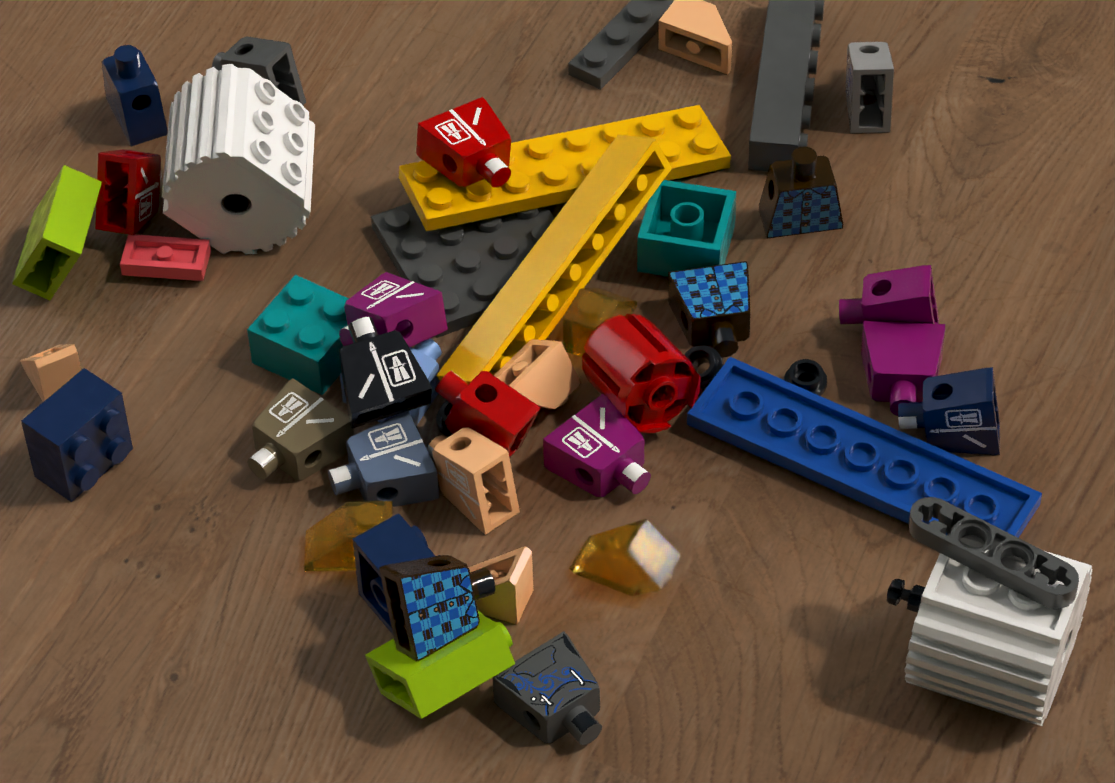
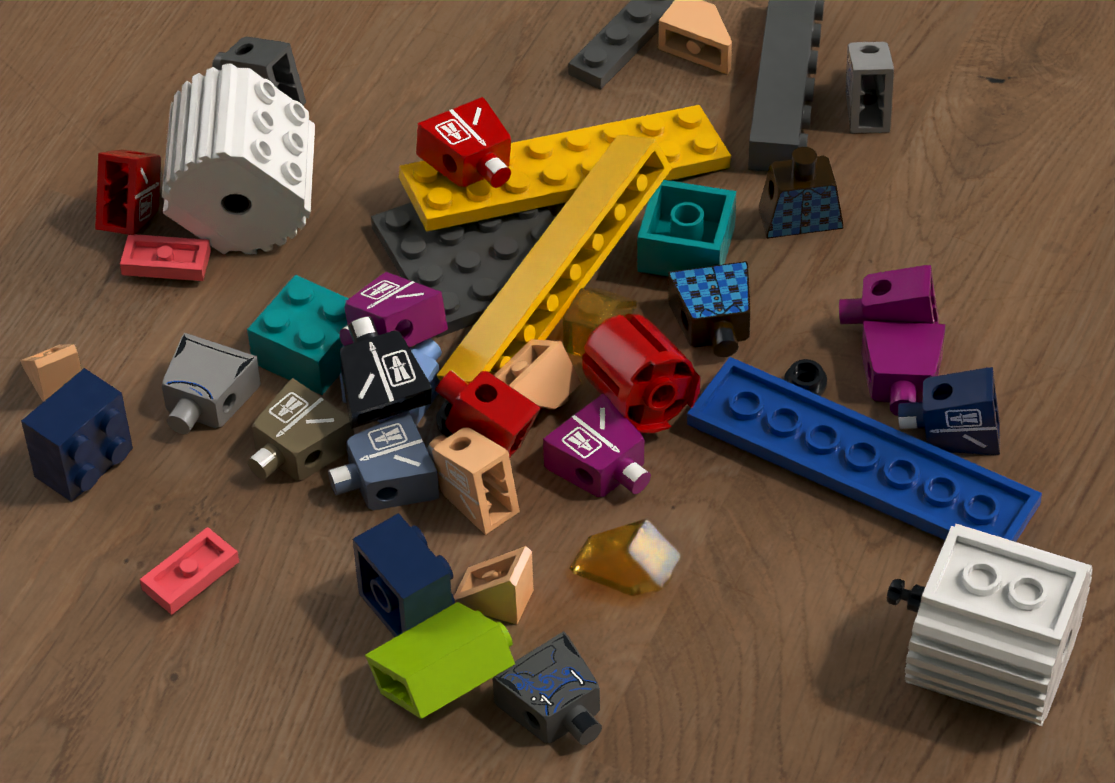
lime brick [12,165,102,300] -> none
dark blue torso [101,45,168,147] -> none
clear yellow slope [304,501,394,571] -> none
torso [379,555,495,661] -> none
black plate [685,345,724,388] -> none
dark grey beam [909,497,1079,609] -> none
none -> coral plate [140,527,239,615]
none -> light grey torso [162,333,261,434]

